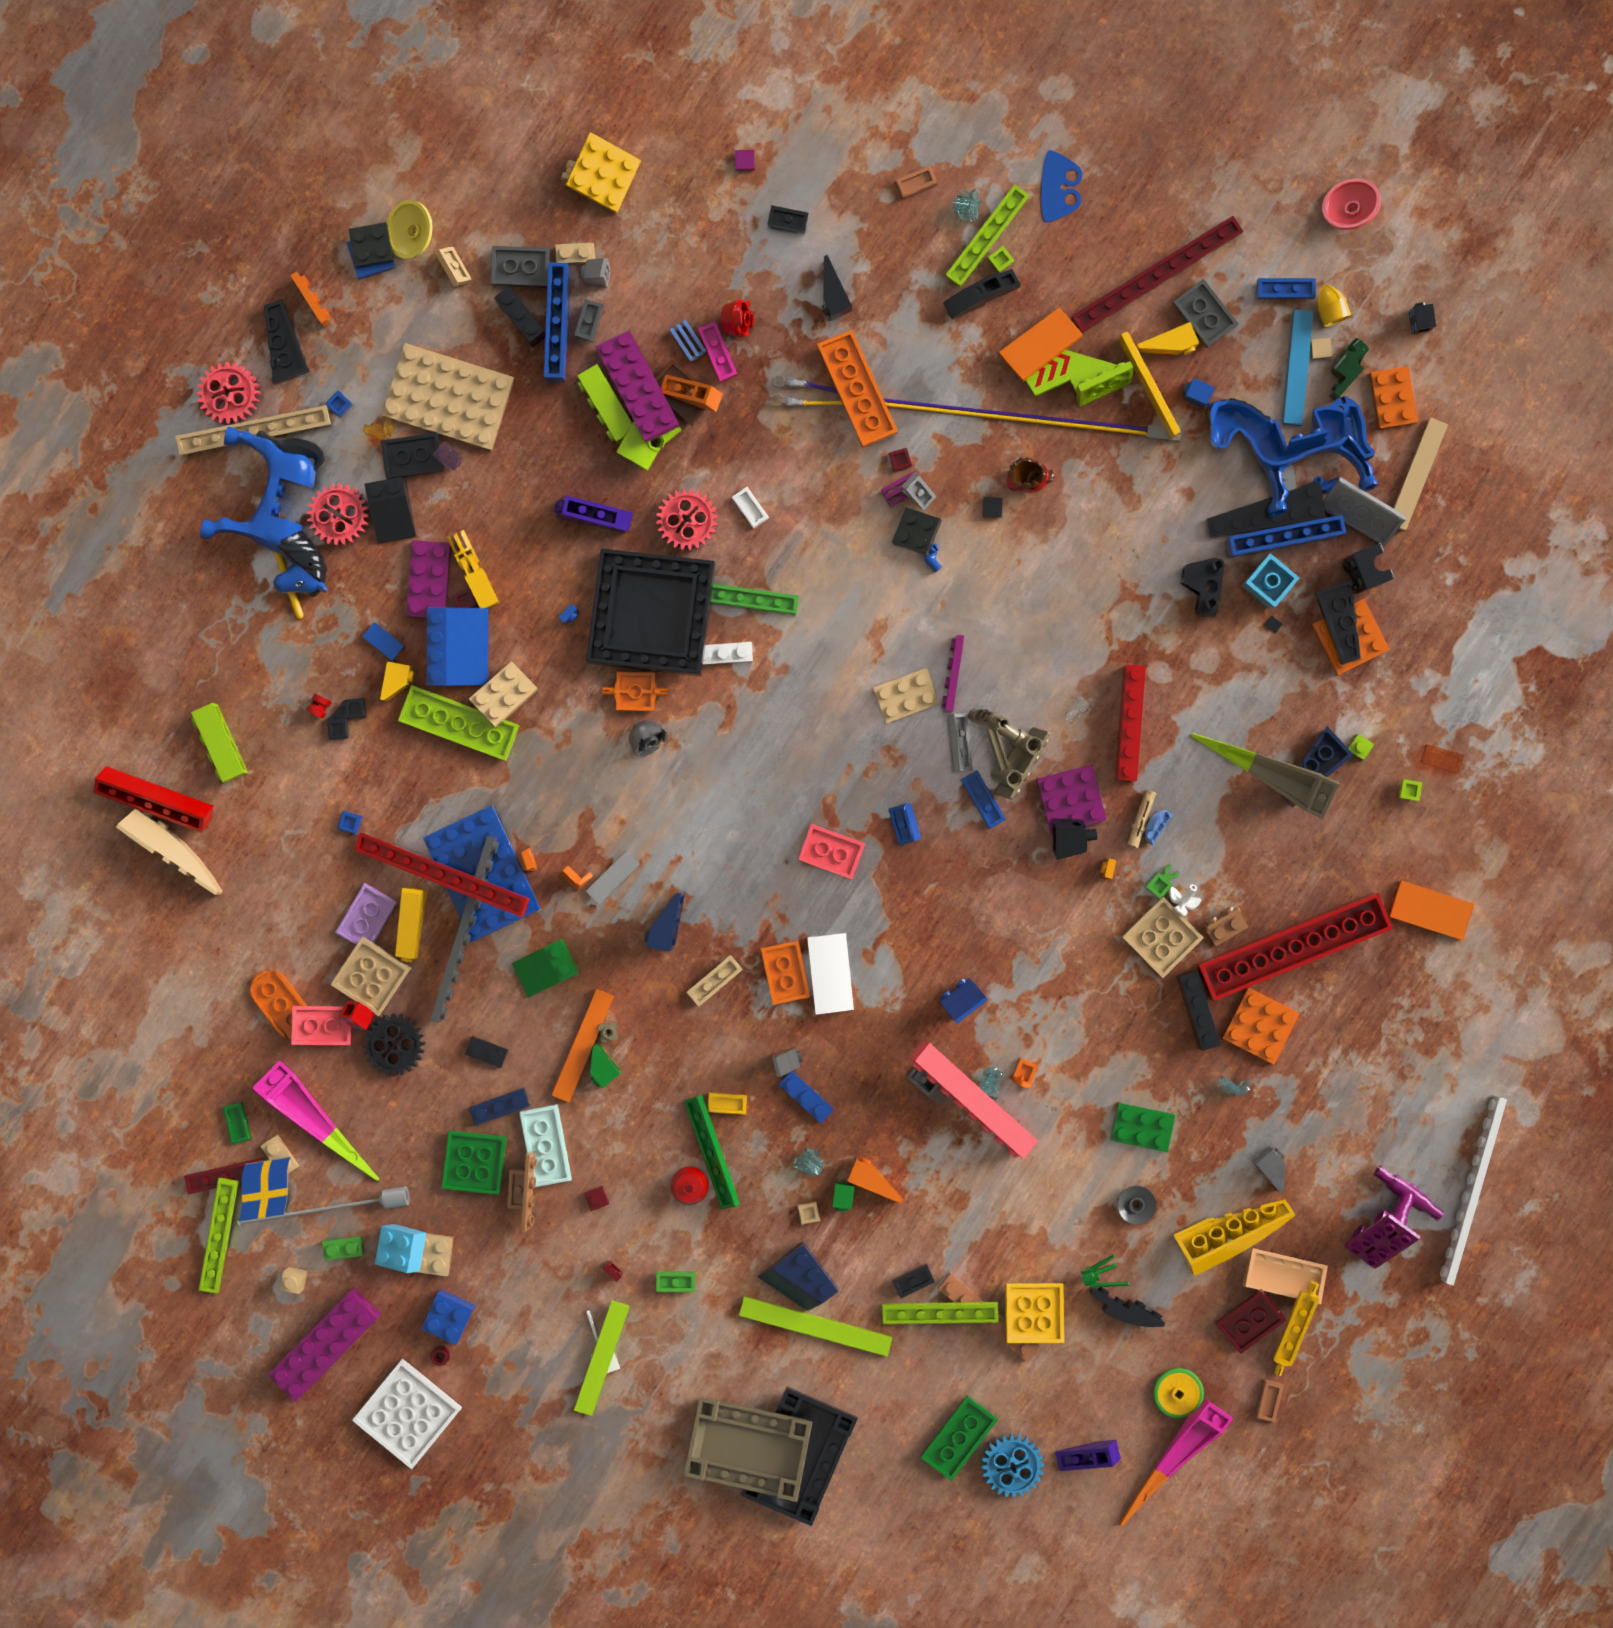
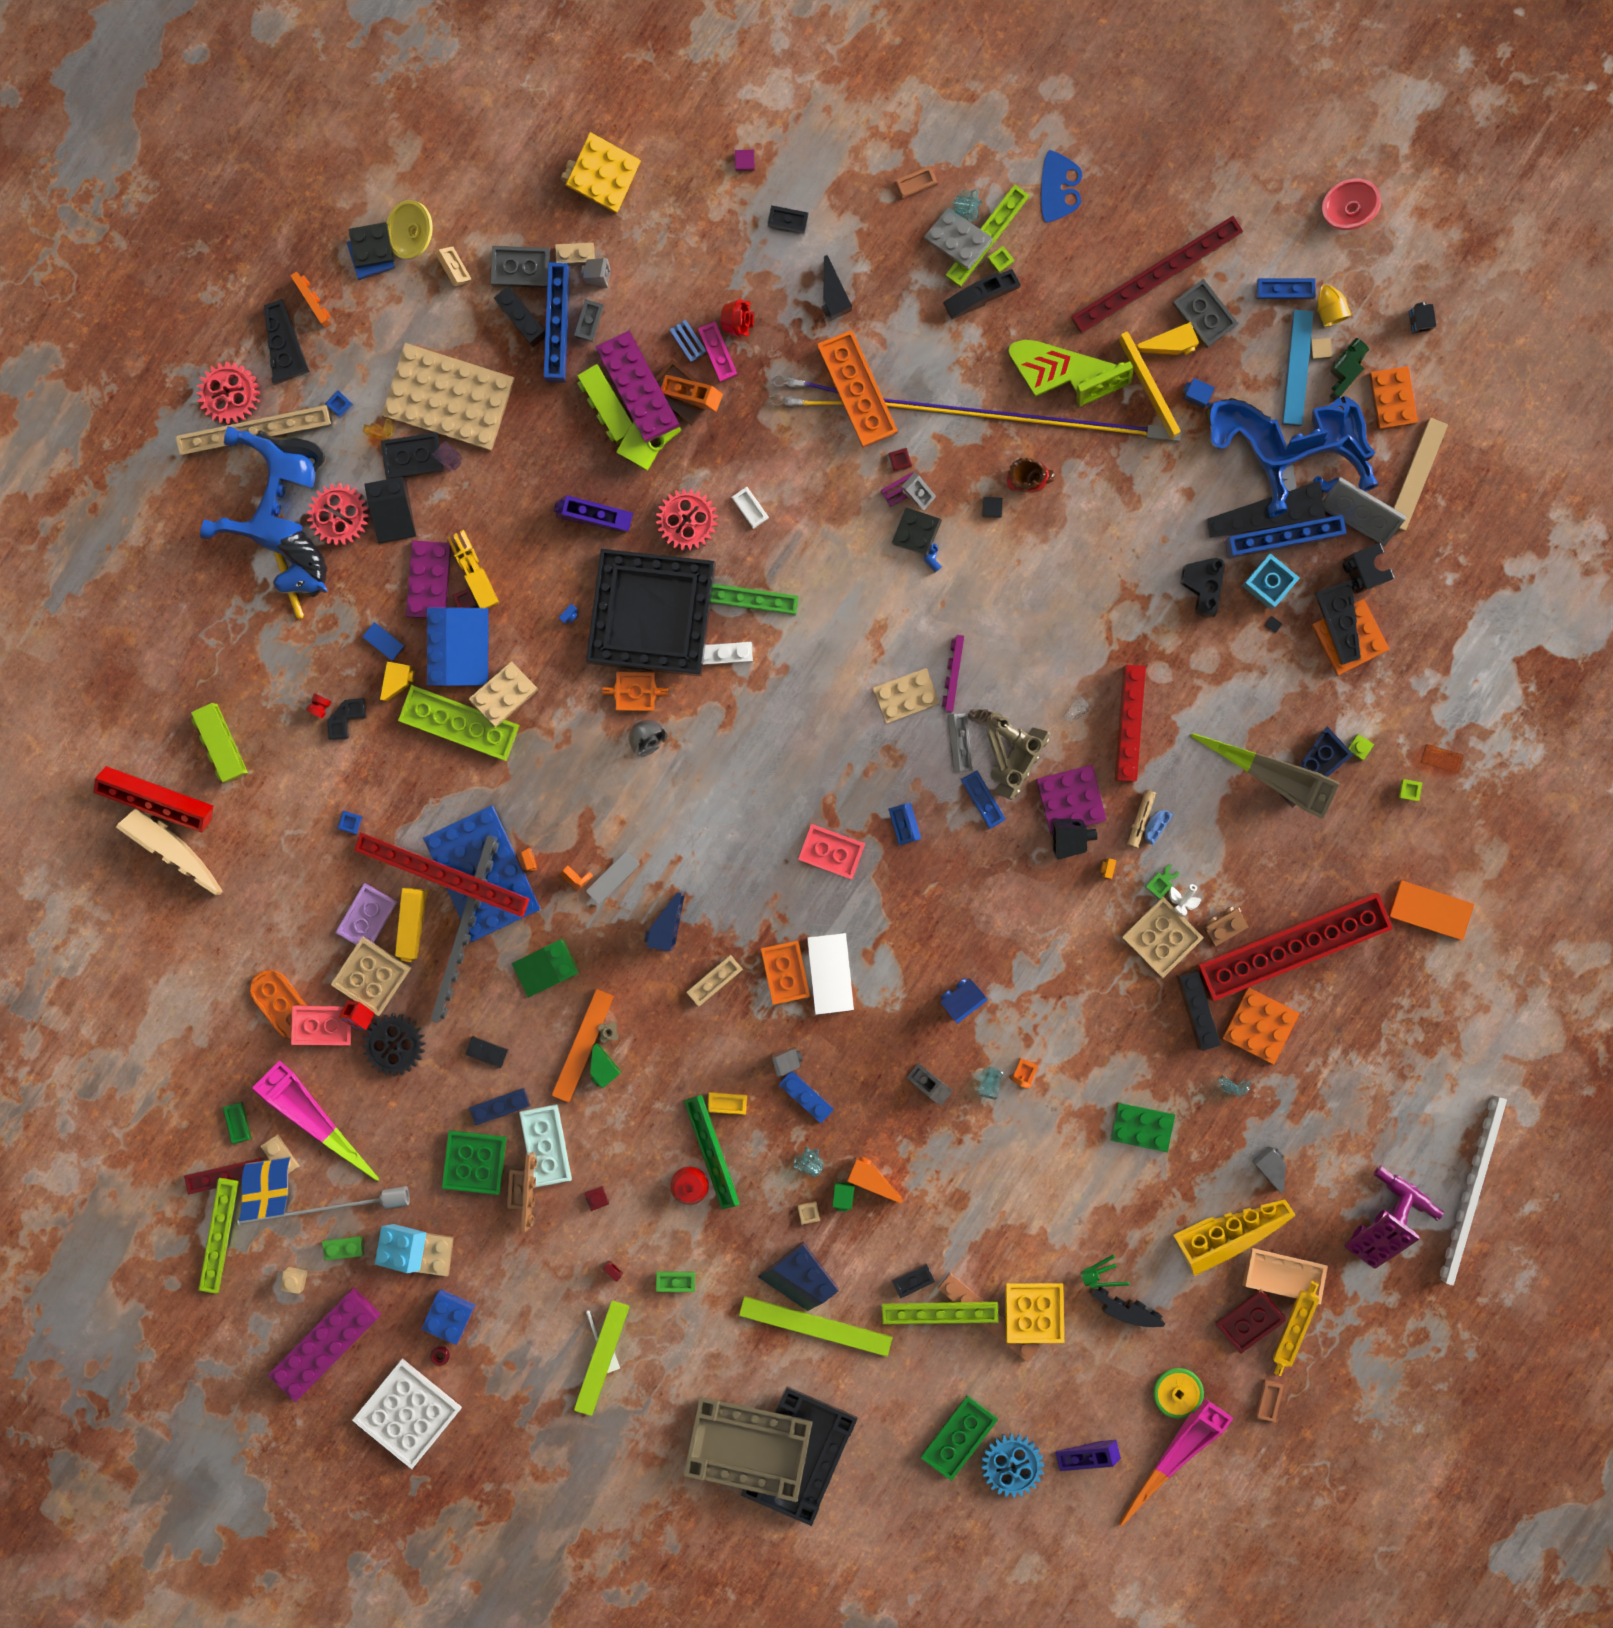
coral brick [909,1041,1038,1159] -> none
orange tile [999,307,1083,382] -> none
dark grey dish [1118,1186,1156,1225] -> none
none -> light grey plate [924,208,993,270]

